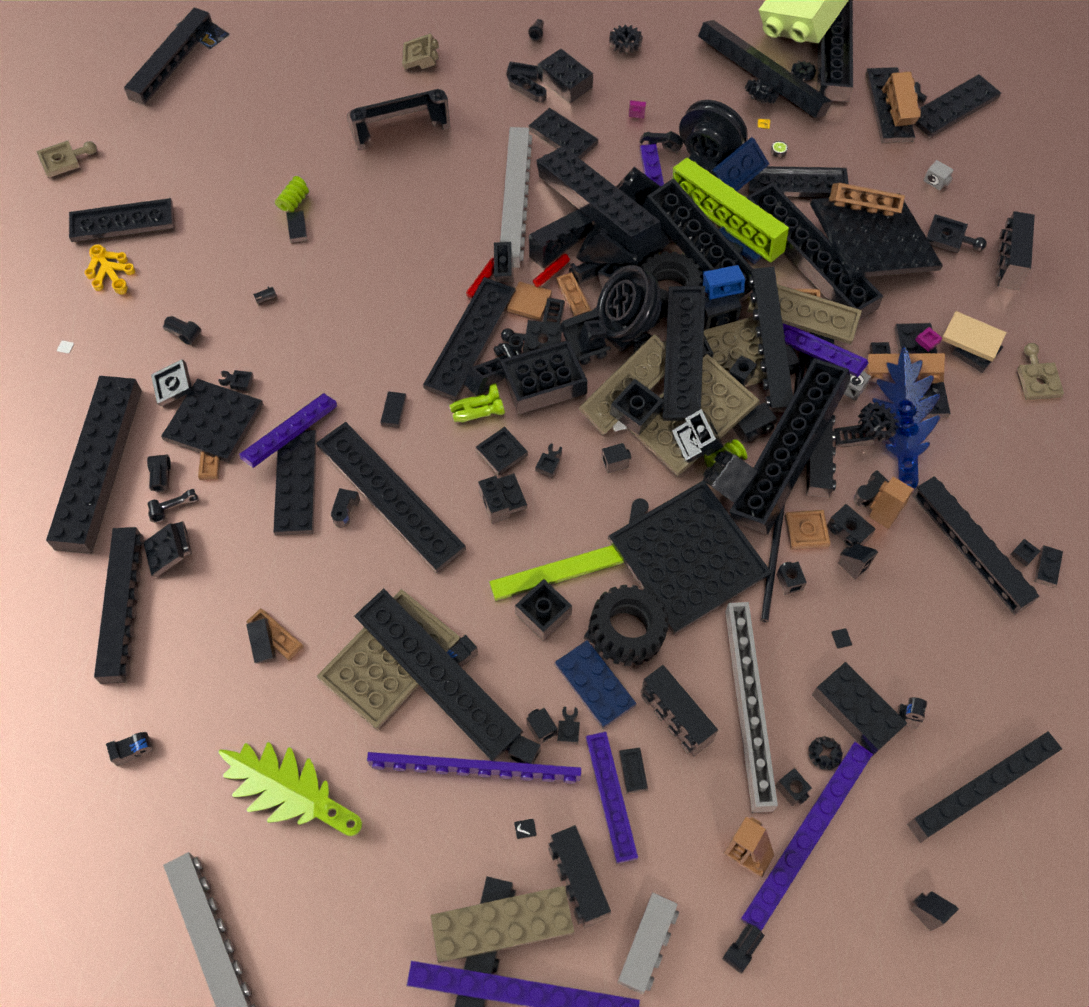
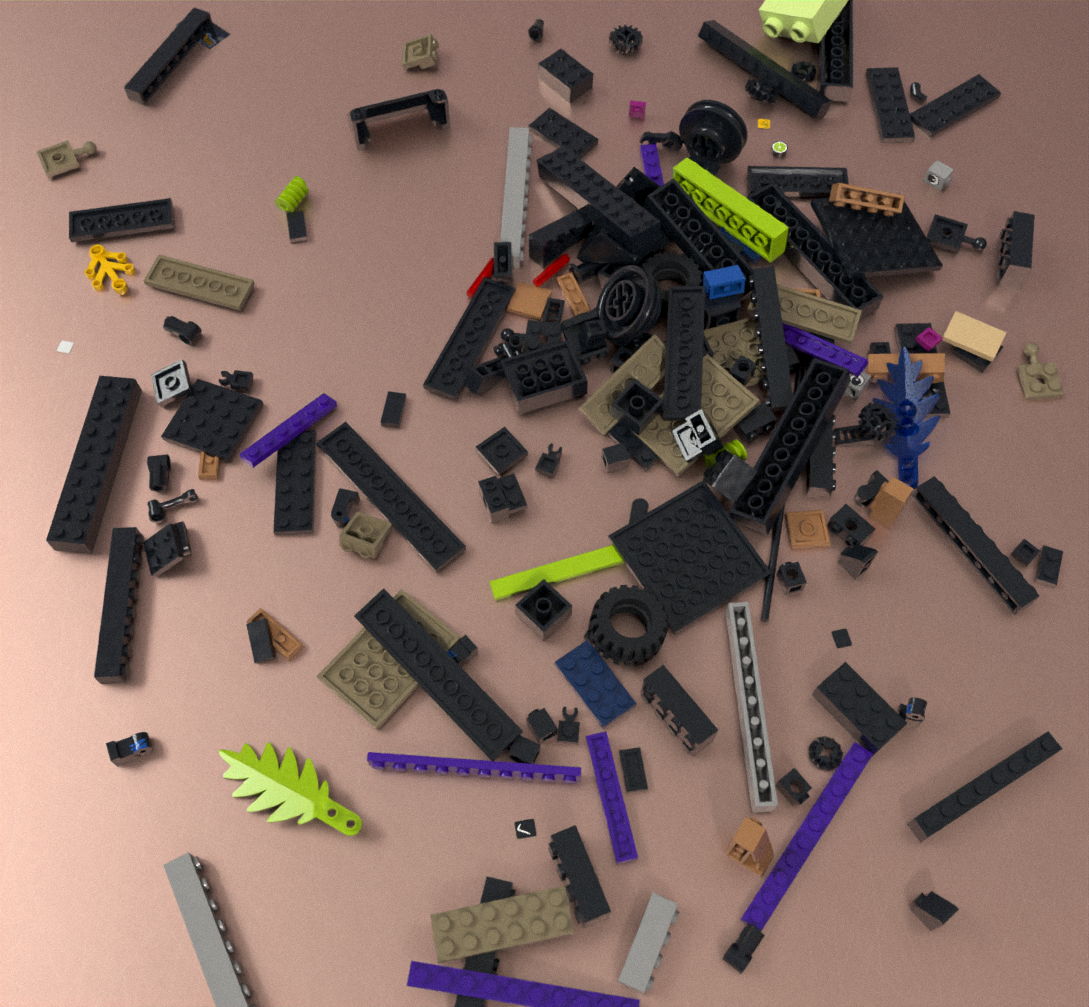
black pin [253,286,277,304] -> none
lime piece [449,383,505,422] -> none
black tile [506,61,538,82] -> none
black beam [507,72,547,102] -> none
dark blue plate [712,137,769,191] -> none
medium nougat wedge [882,71,921,126] -> none
none -> dark tan plate [144,255,255,311]
none -> dark tan plate [339,511,392,559]
none -> black plate [607,422,660,471]
none -> black brick [610,346,635,373]

